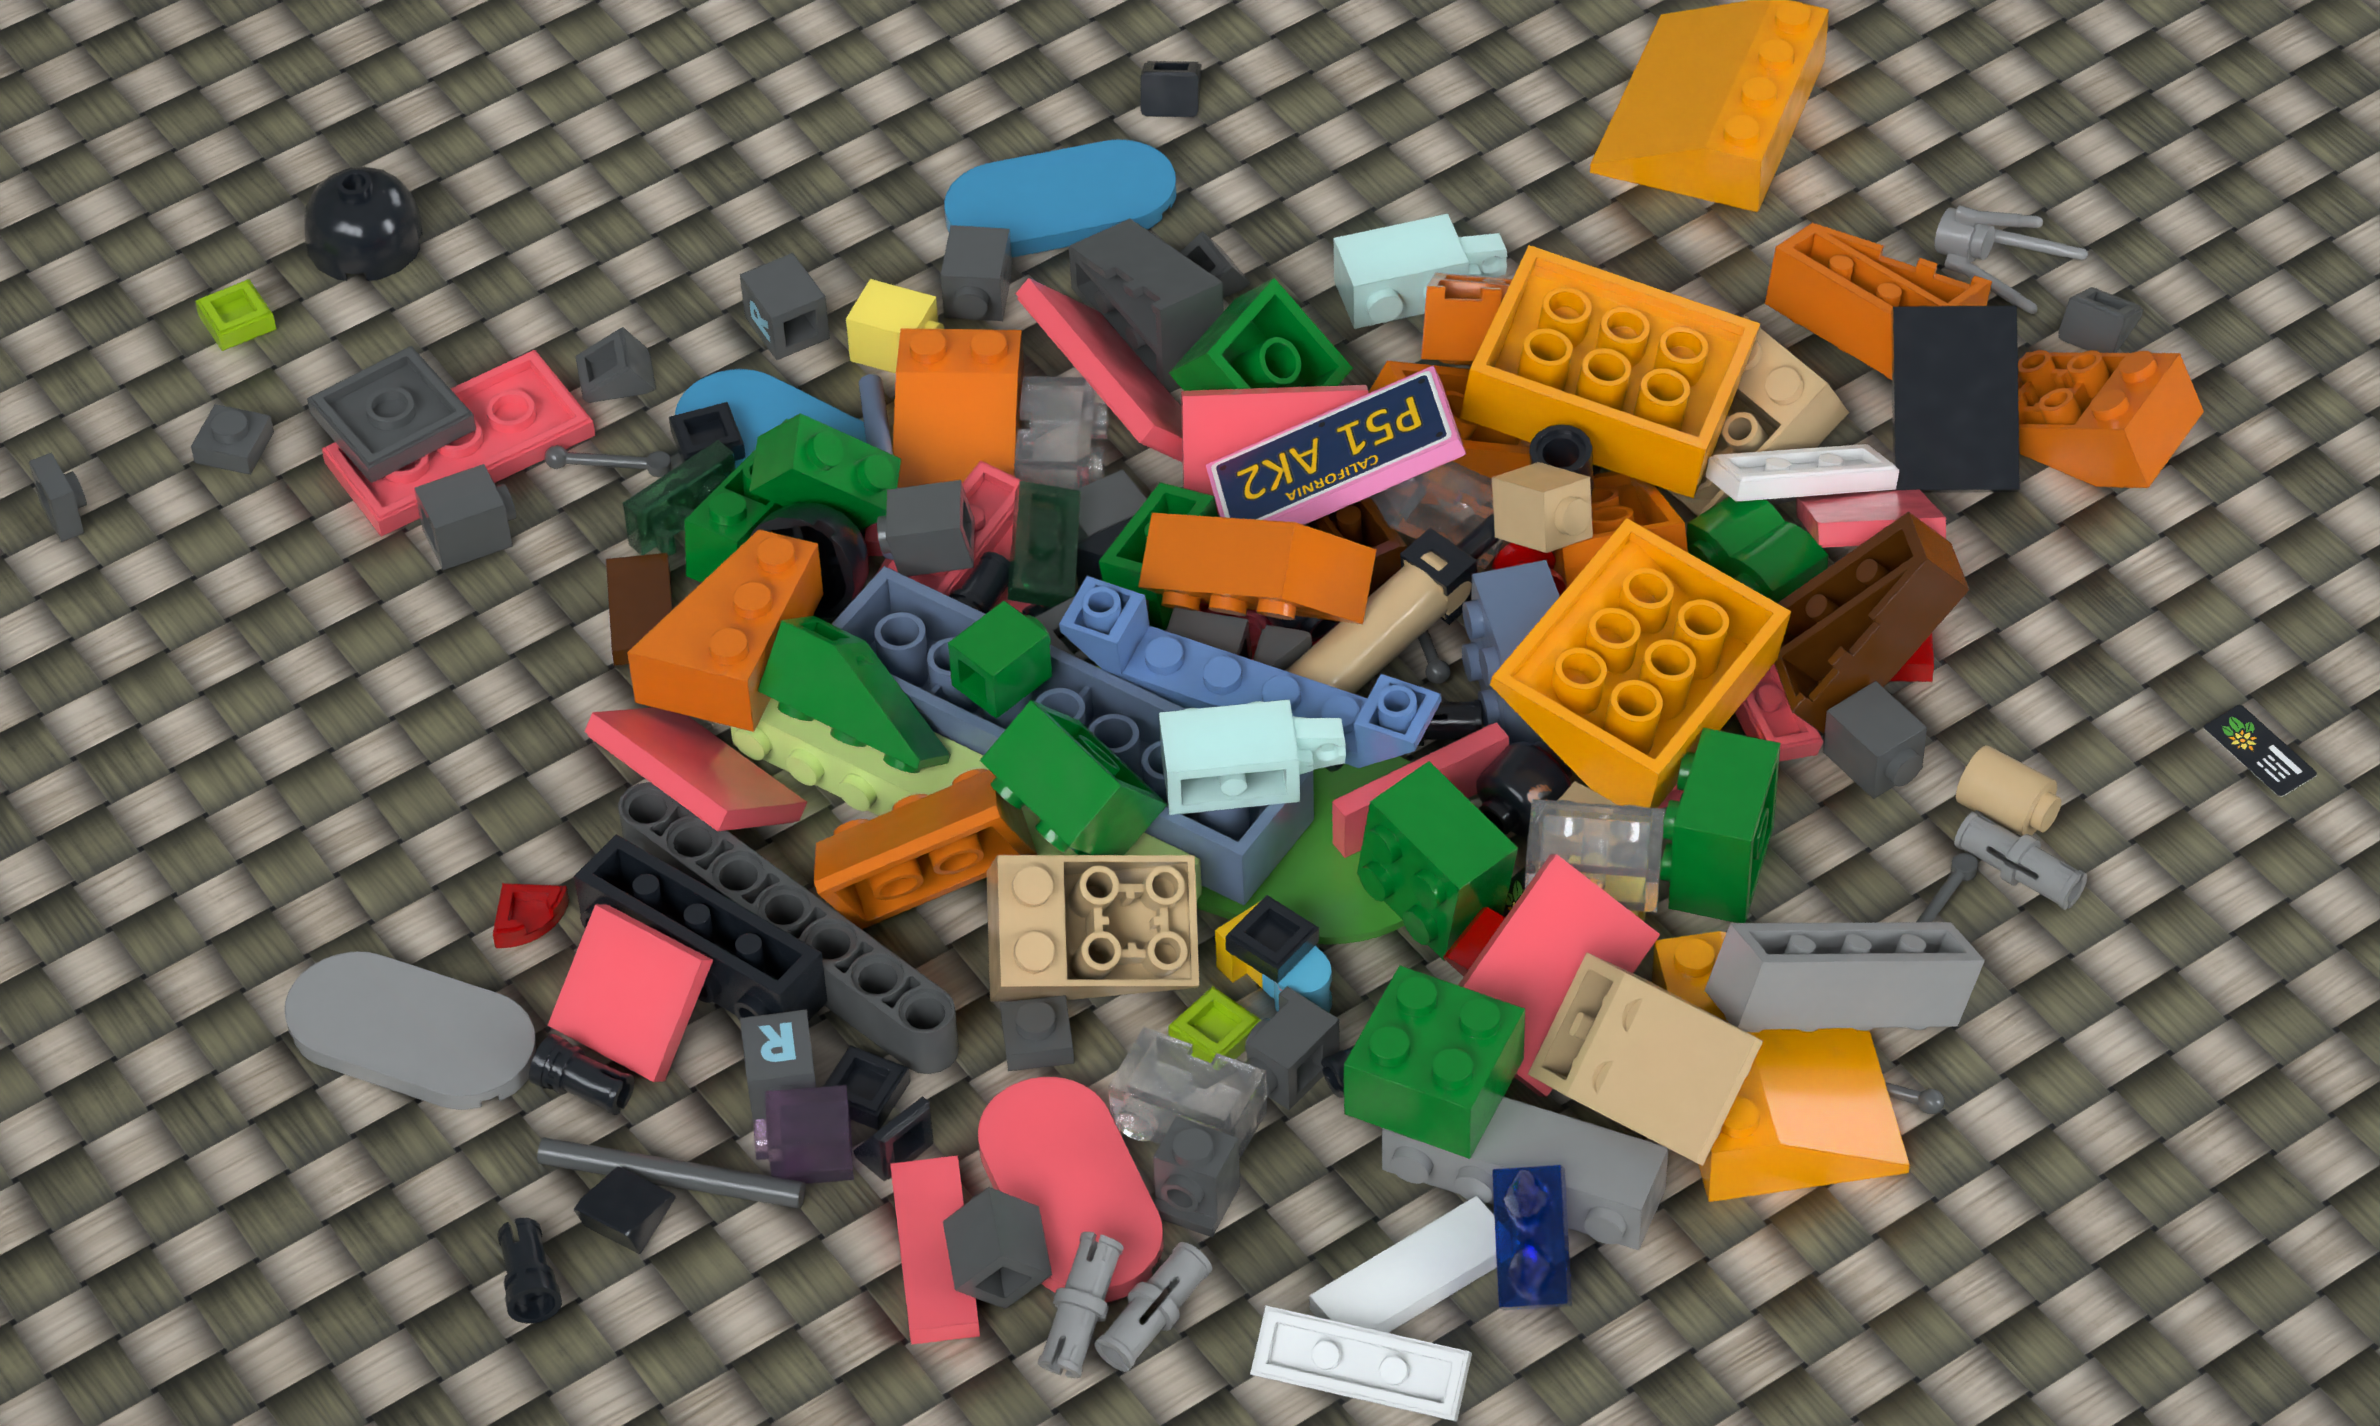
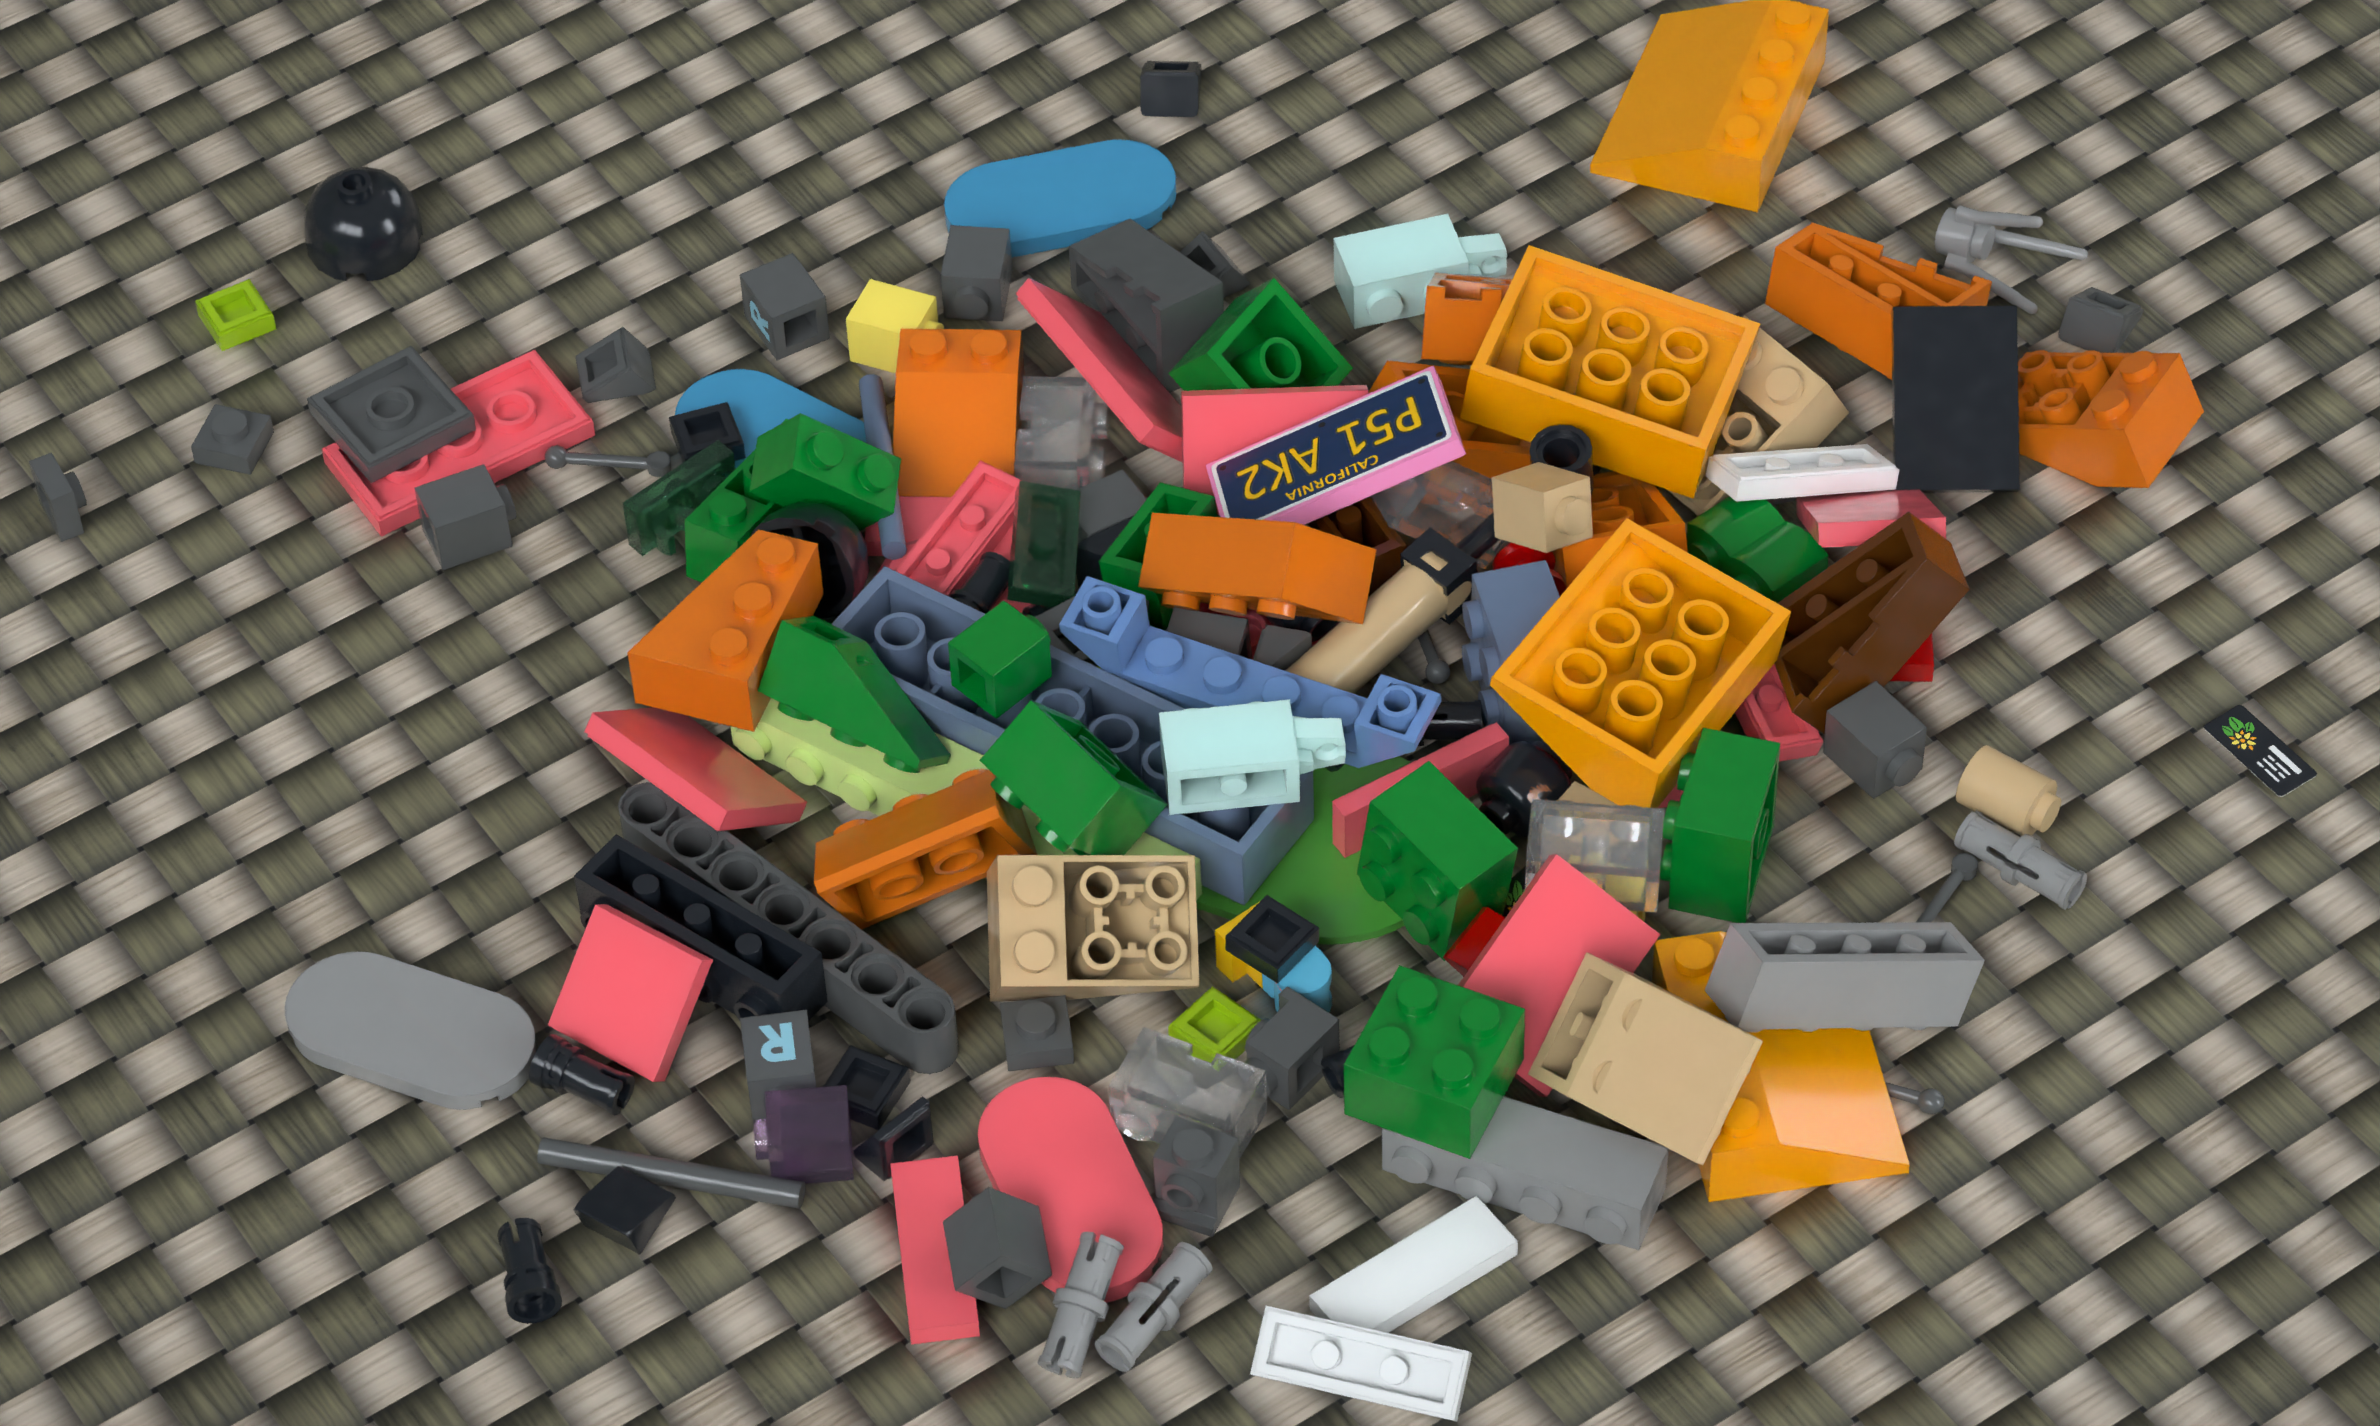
red tile [493,883,569,948] -> none
reddish brown tile [606,553,673,666] -> none
dark grey brick [877,480,975,577] -> none
clear blue tile [1492,1165,1572,1310] -> none

